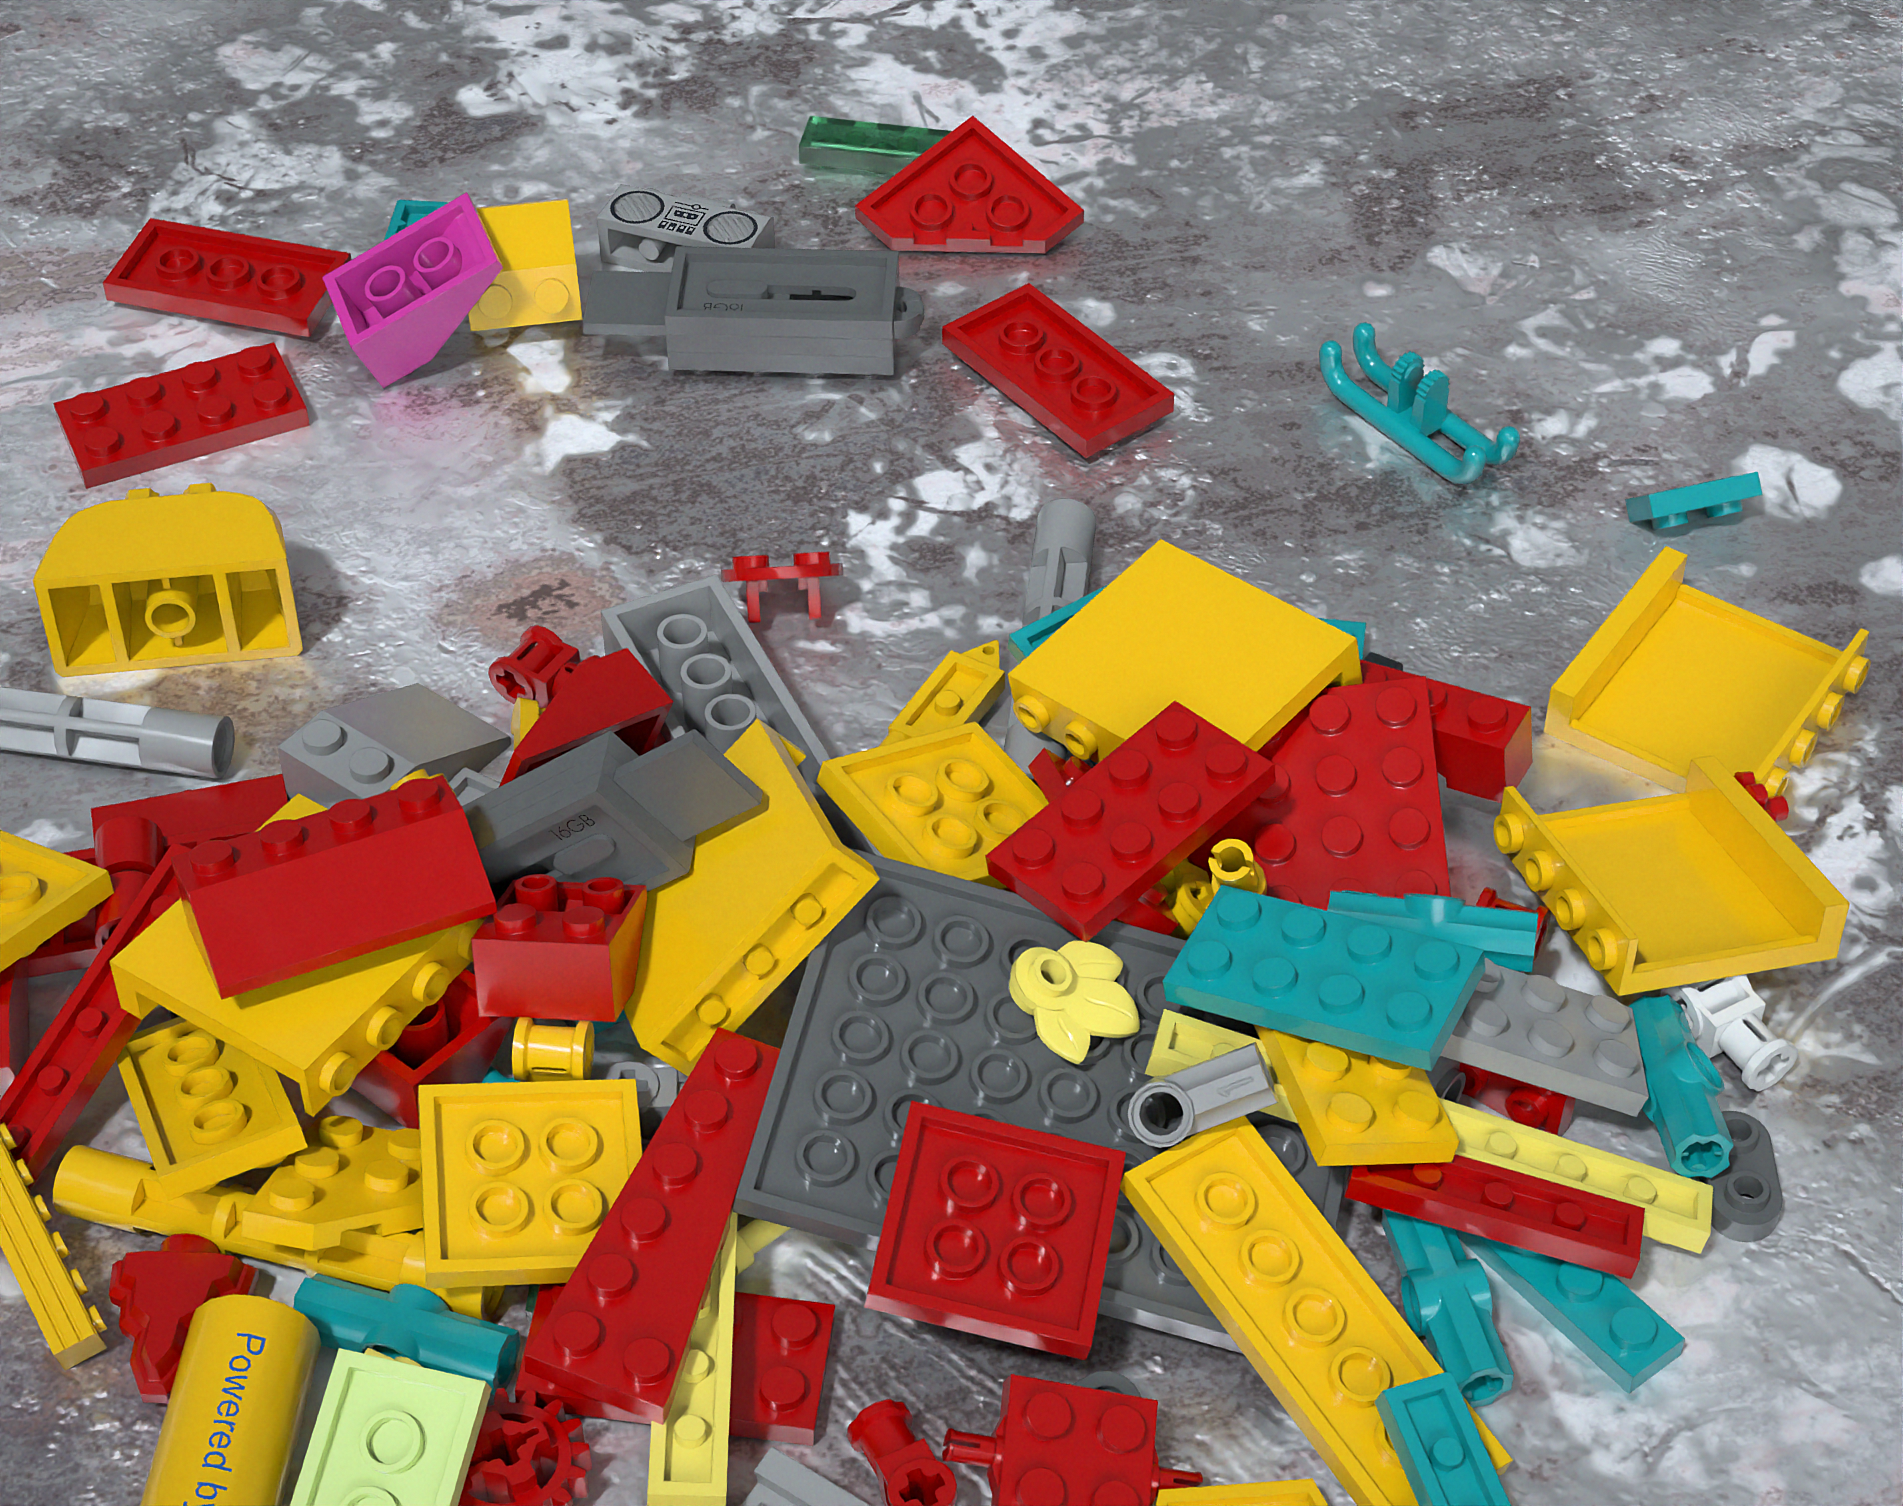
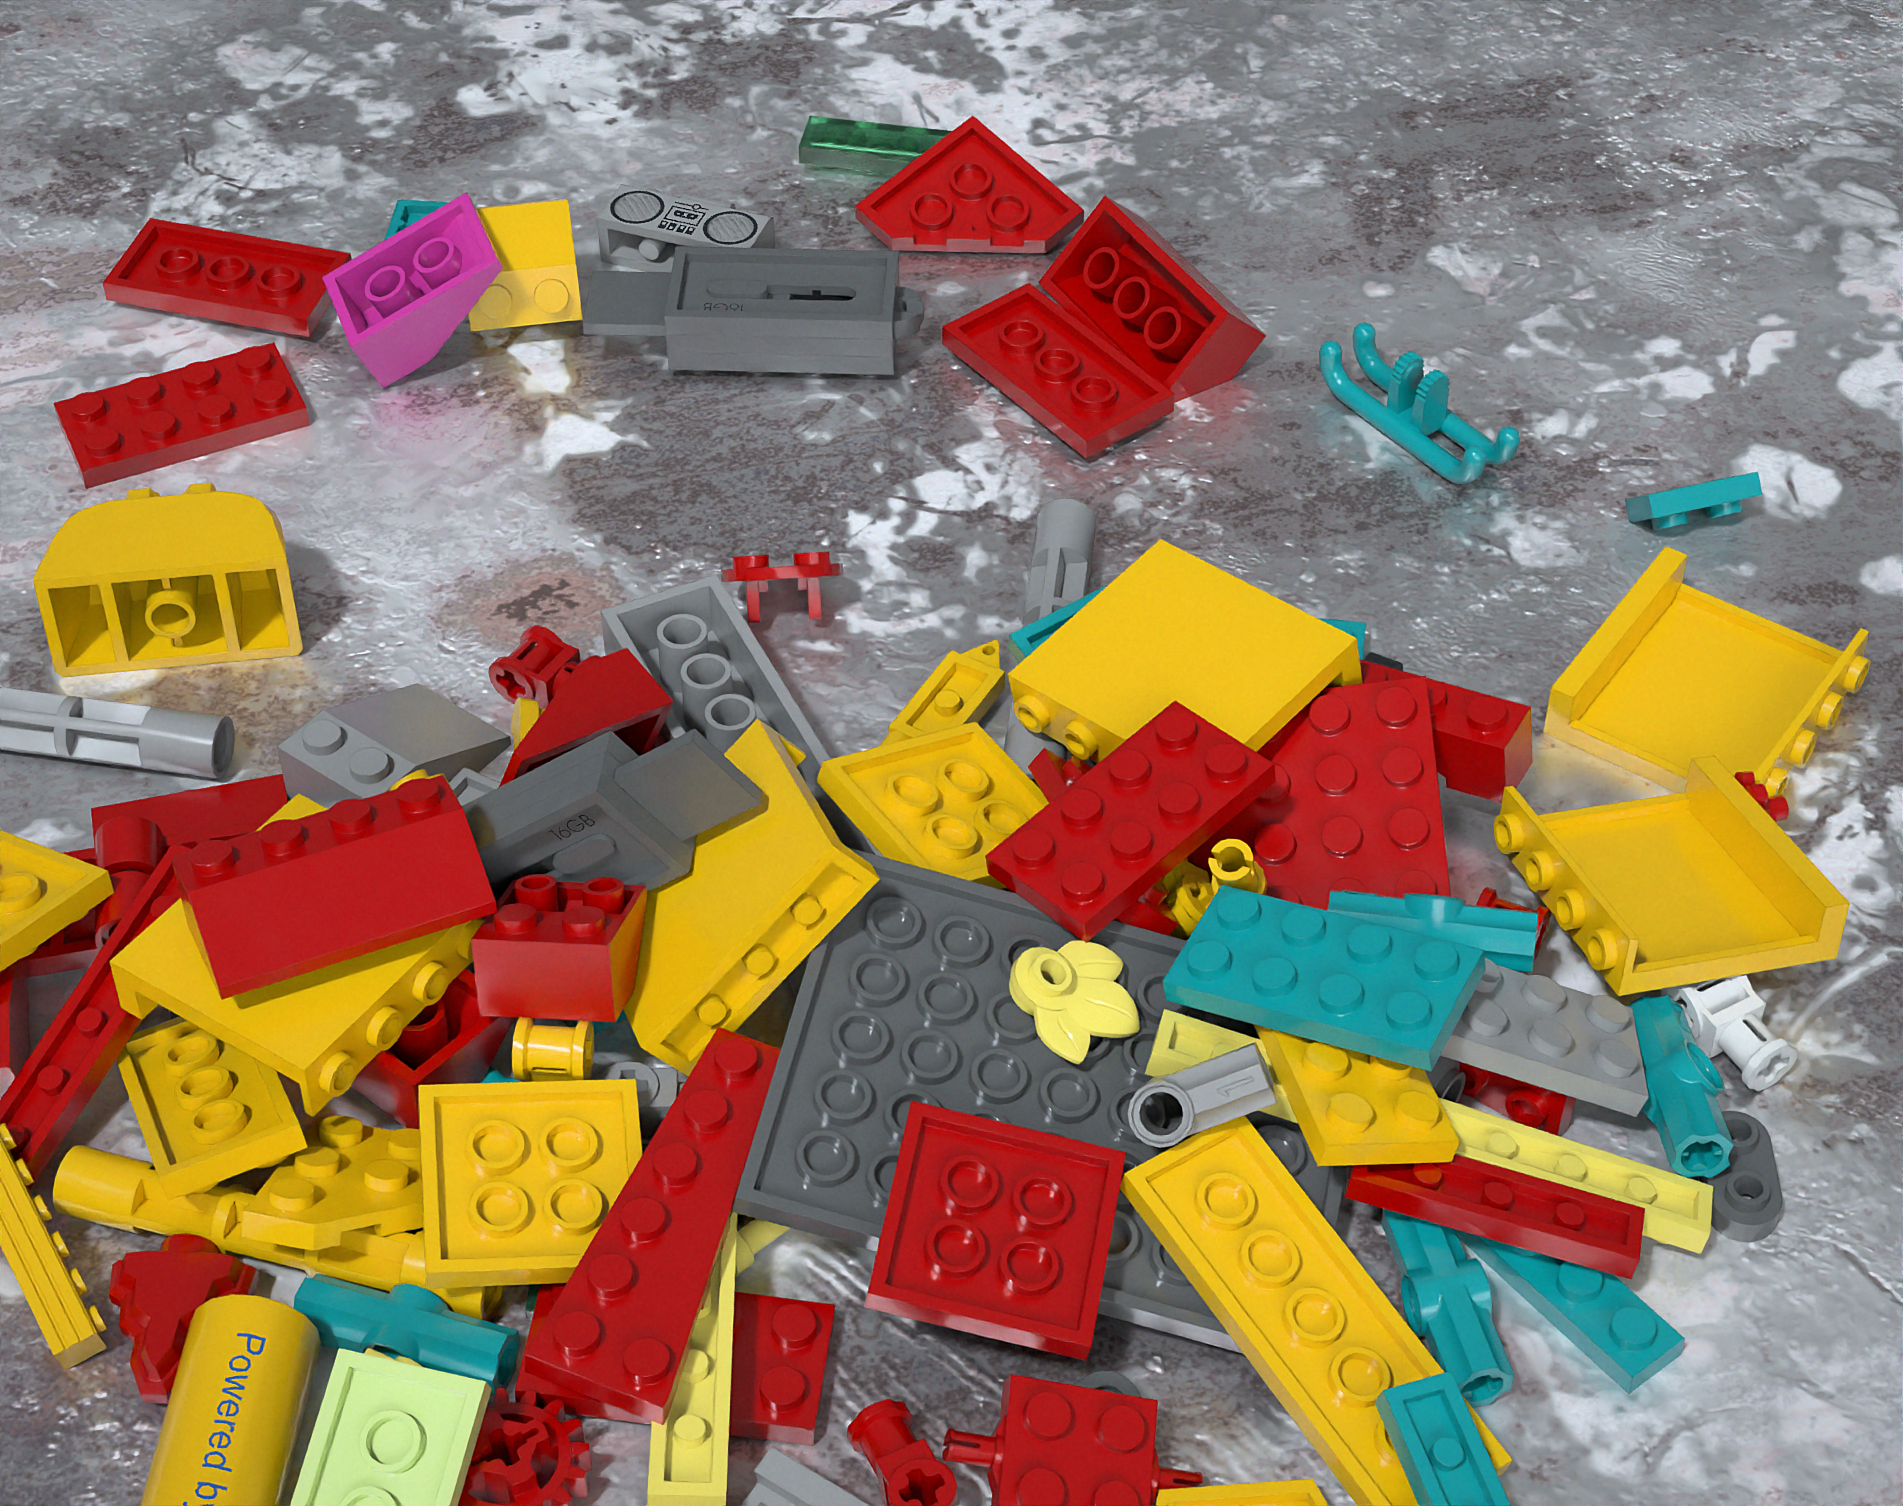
none -> red slope [1038,195,1267,403]

